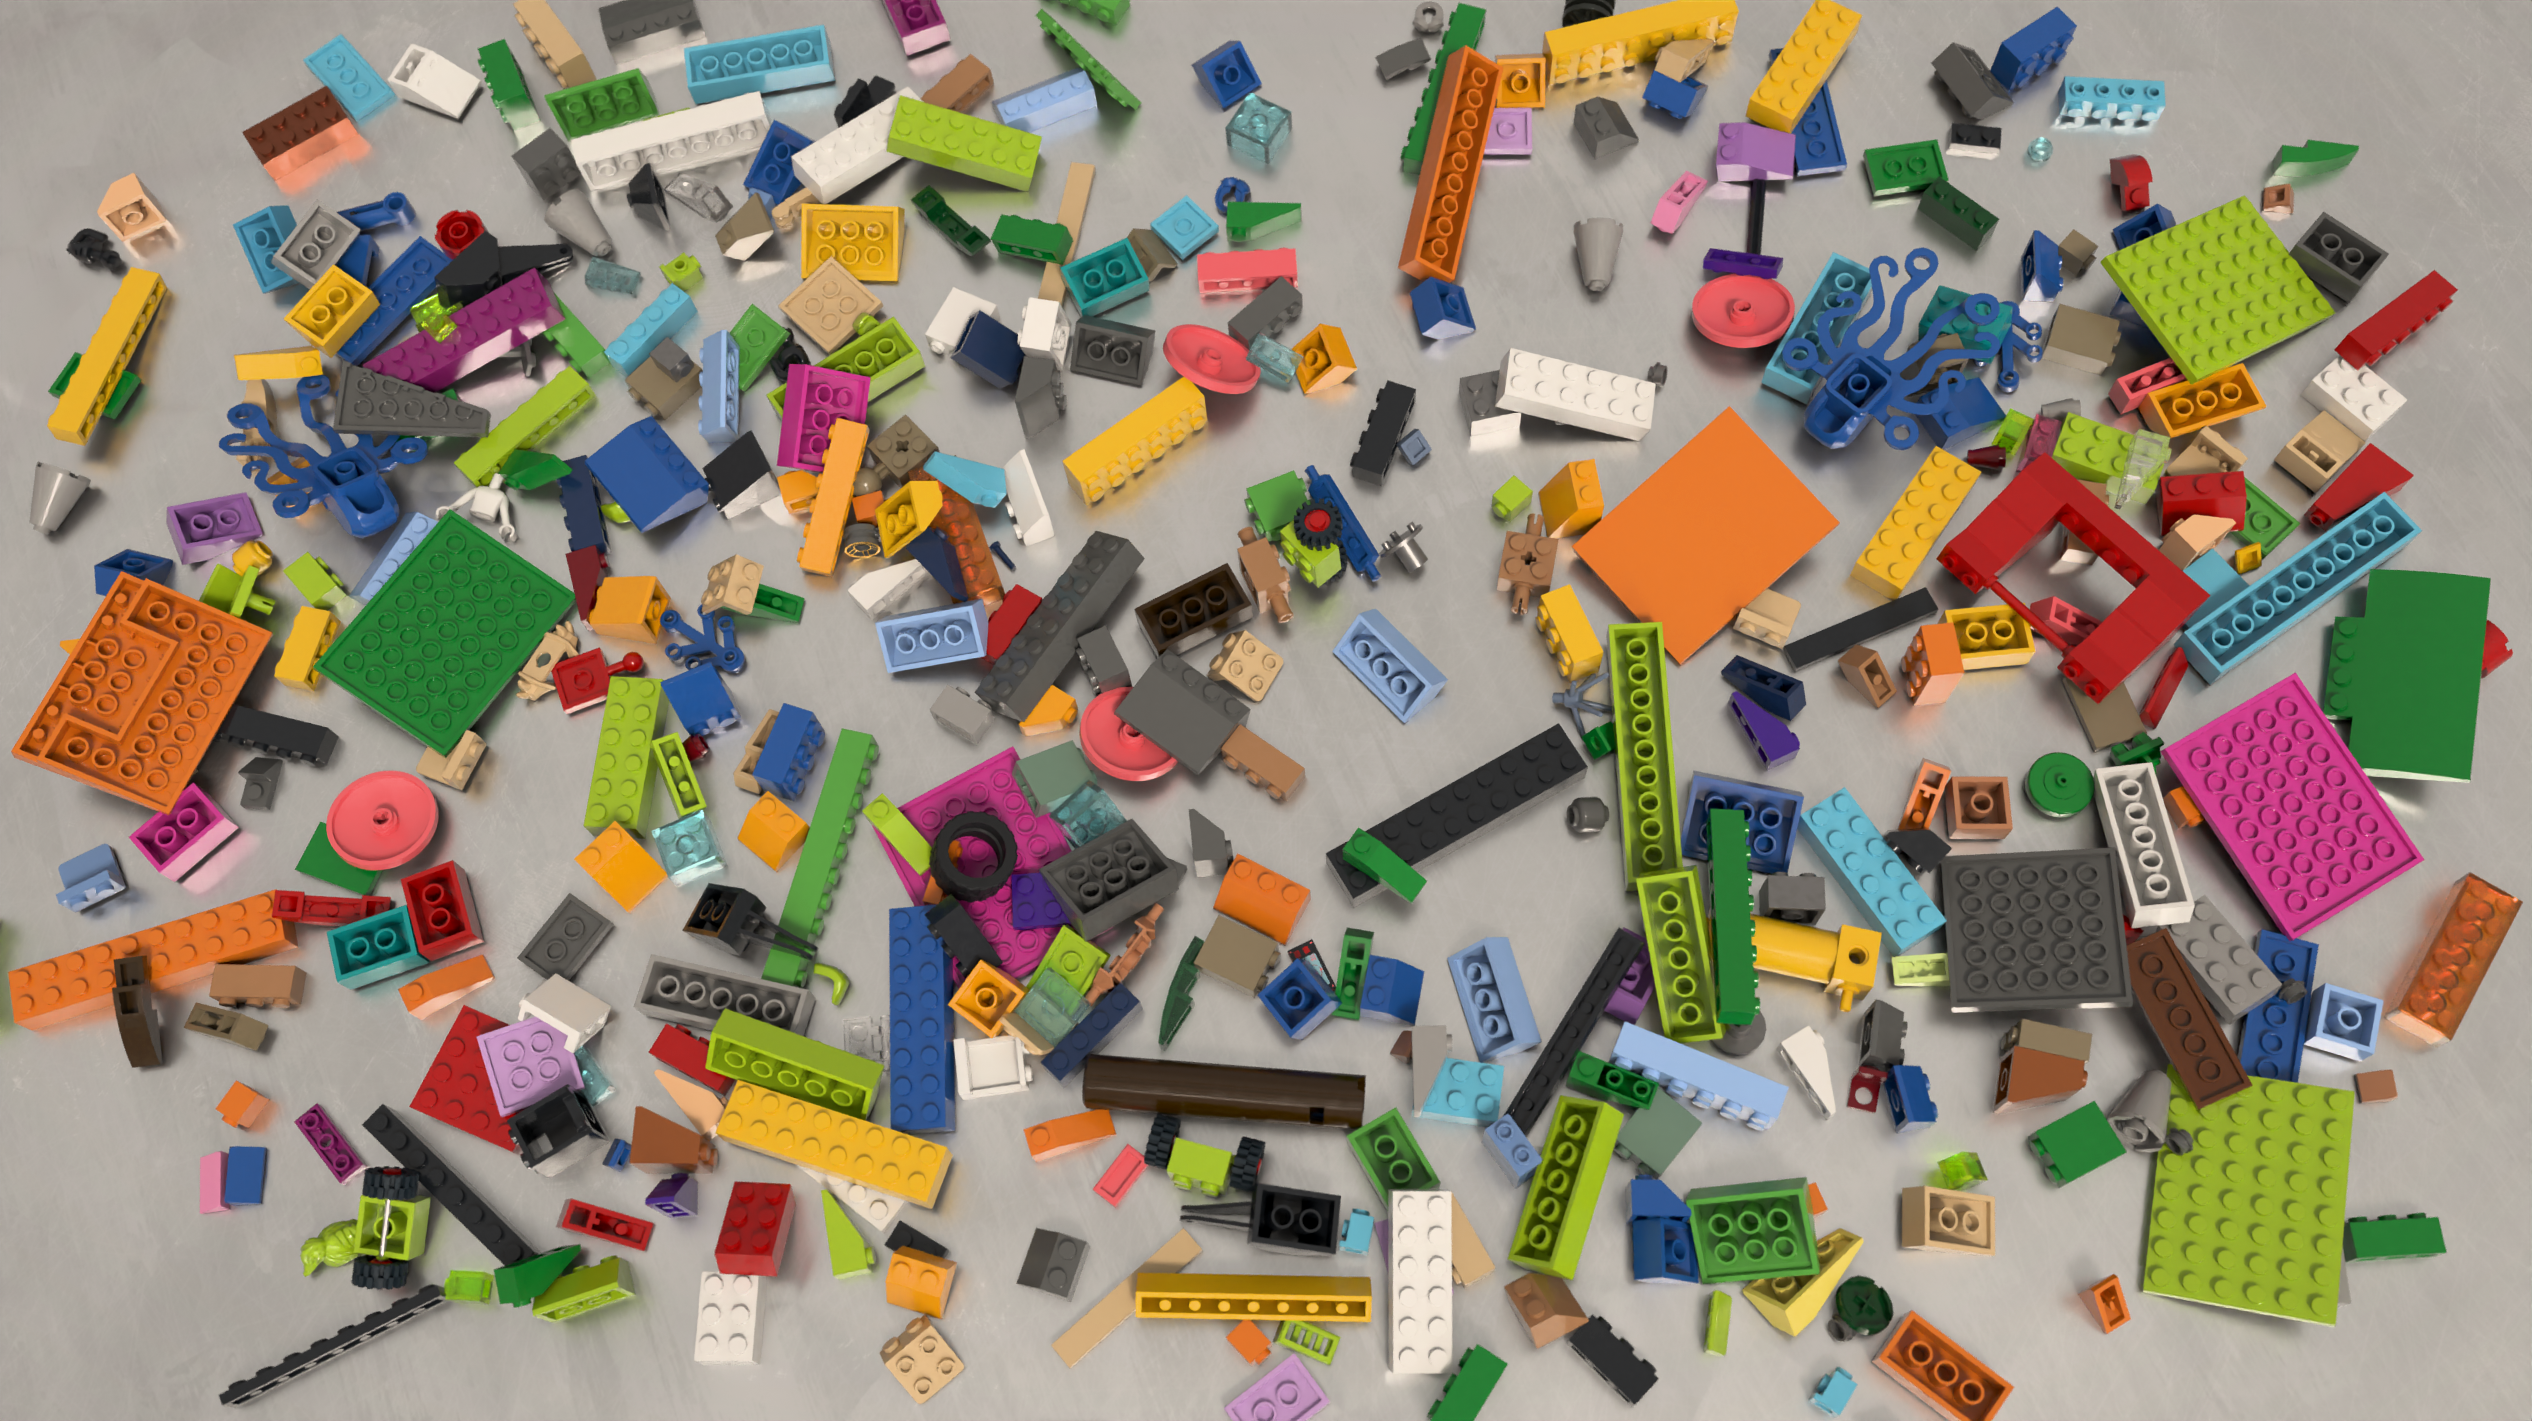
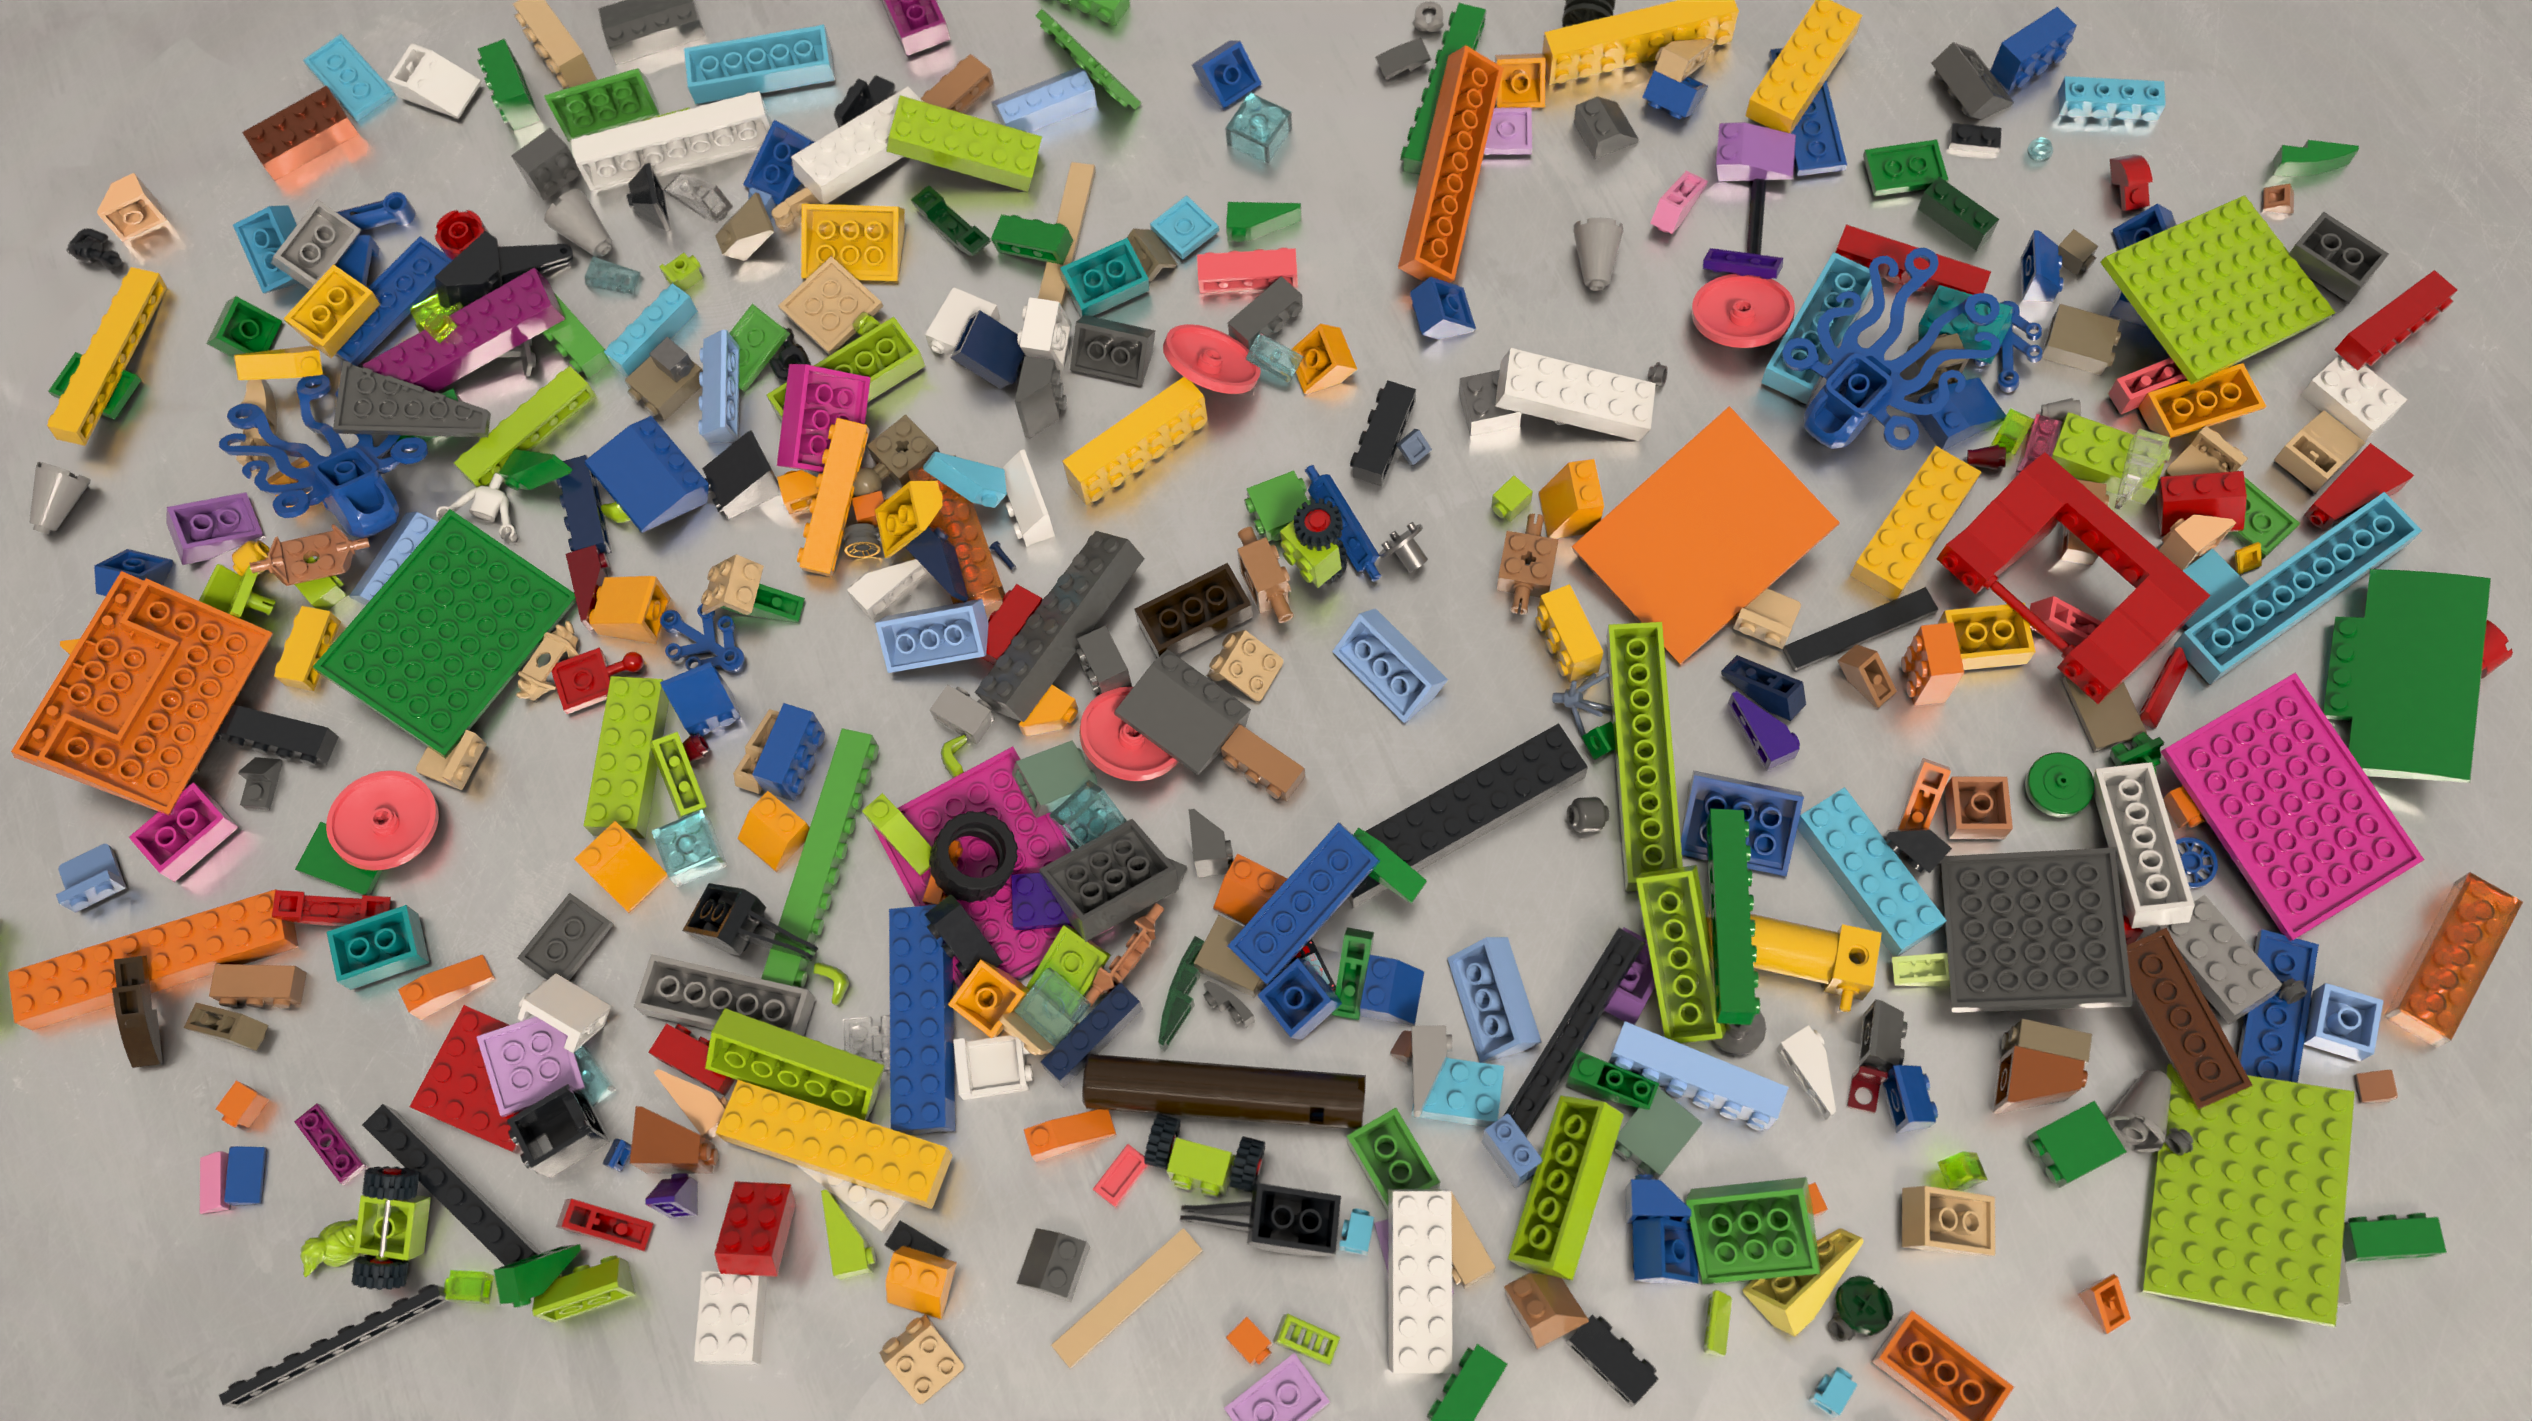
red brick [401,860,484,961] -> none
yellow brick [1136,1272,1372,1322] -> none
blue piece [1215,177,1251,214] -> none
flat silver brick [1759,872,1826,925] -> none
none -> green slope [206,296,282,357]
none -> nougat plate [250,524,370,586]
none -> lime hair [941,735,967,778]
none -> dark grey slope [1203,981,1255,1028]
none -> blue plate [1228,822,1381,984]
none -> red brick [1835,224,1991,295]
none -> blue wheel [2176,837,2218,888]

